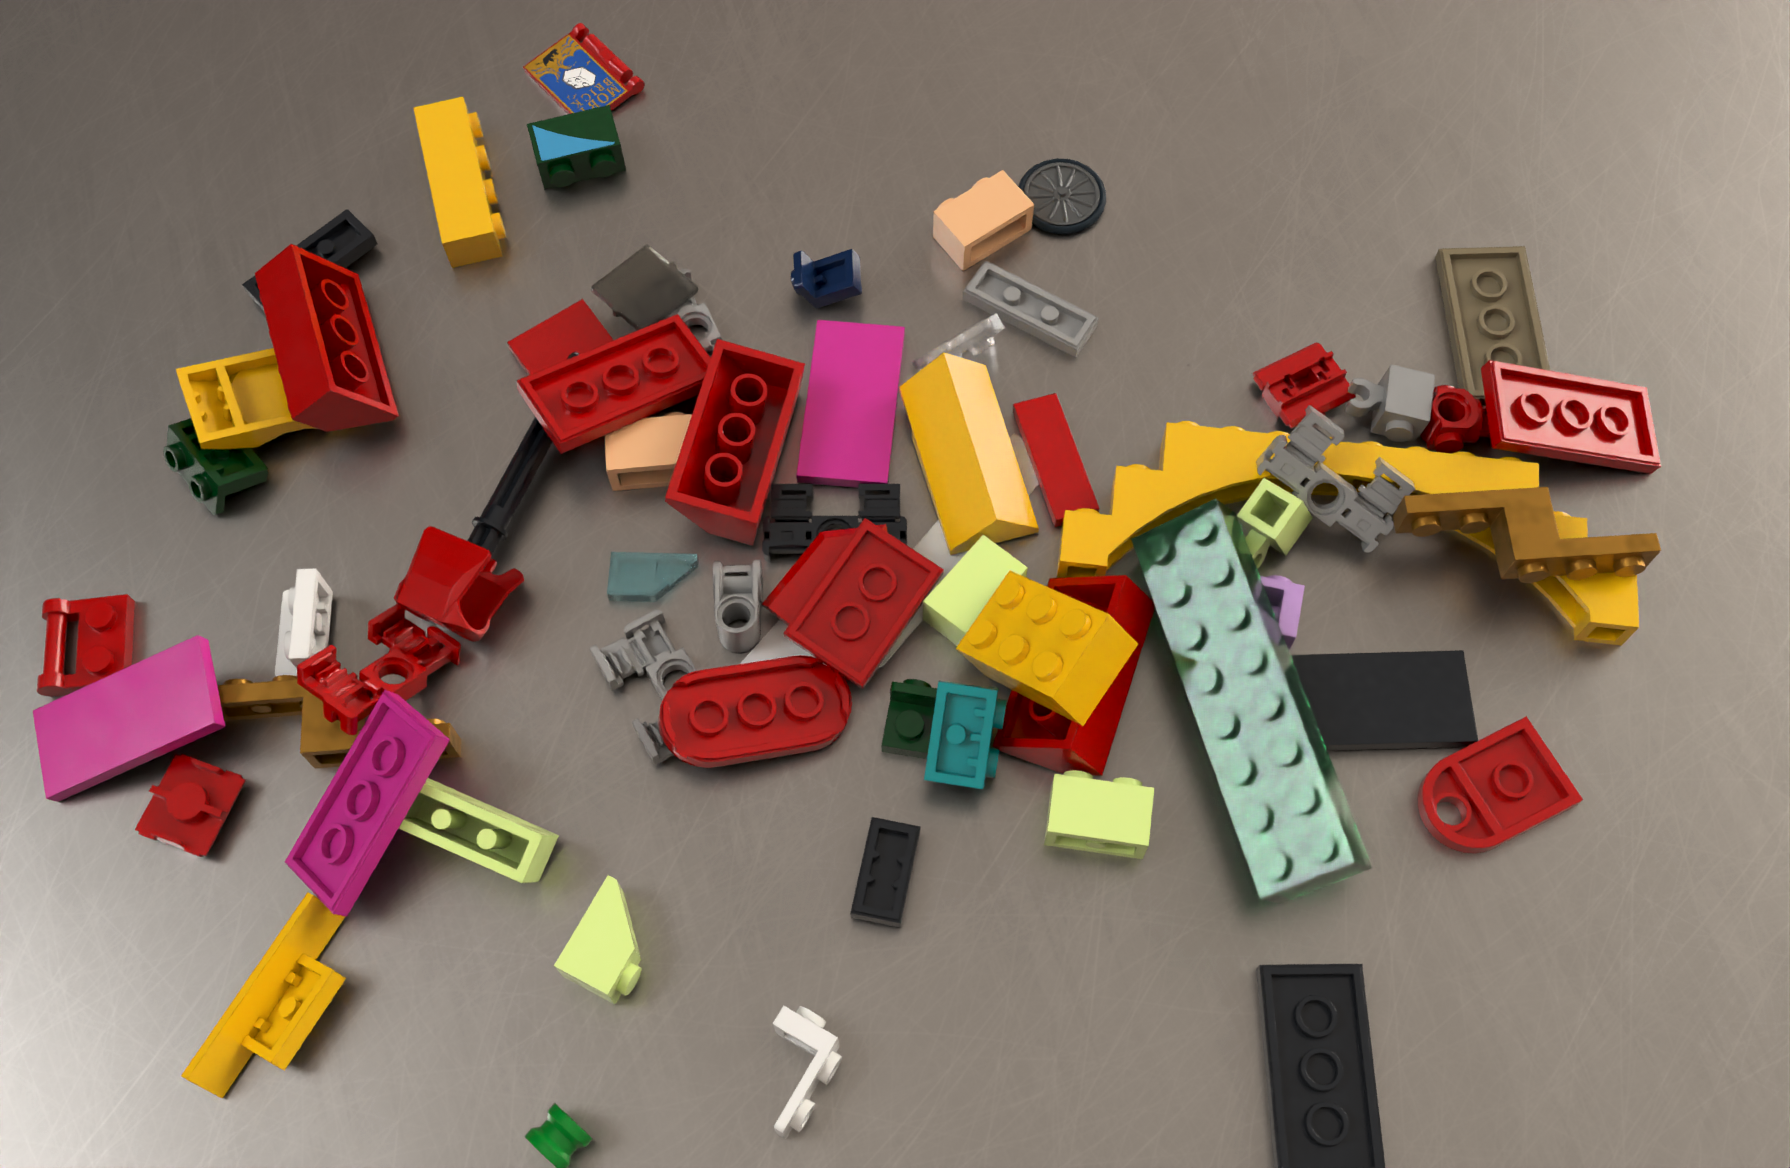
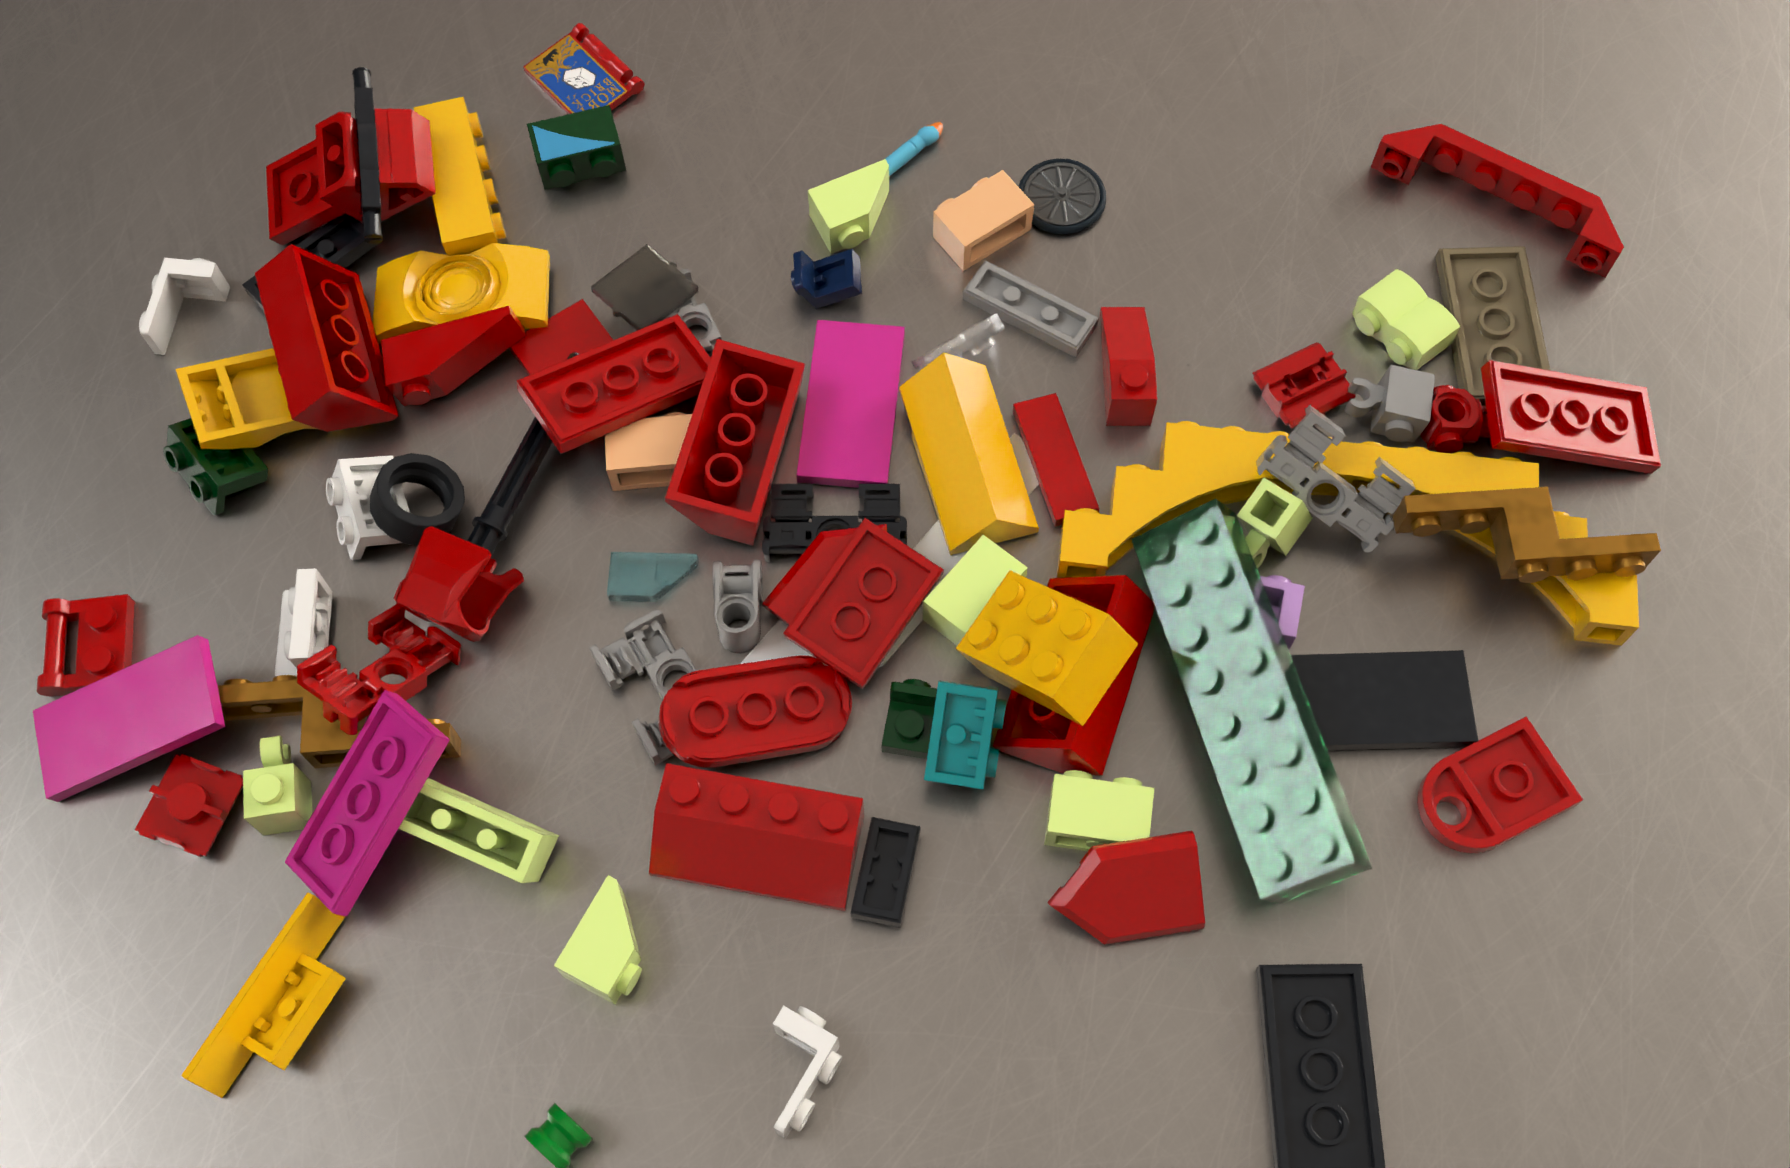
none -> white bracket [139,258,230,355]
none -> yellowish green brick [243,735,312,836]
none -> red piece [266,67,436,246]
none -> white bracket [326,455,410,560]
none -> black tyre [370,453,465,545]
none -> yellow slope [372,243,550,344]
none -> red slope [381,306,526,407]
none -> red slope [649,763,864,911]
none -> yellowish green slope [807,159,889,254]
none -> medium azure piece [885,122,943,177]
none -> red tile [1048,831,1205,945]
none -> red slope [1100,307,1158,426]
none -> yellowish green brick [1352,269,1460,370]
none -> red slope [1371,124,1624,278]

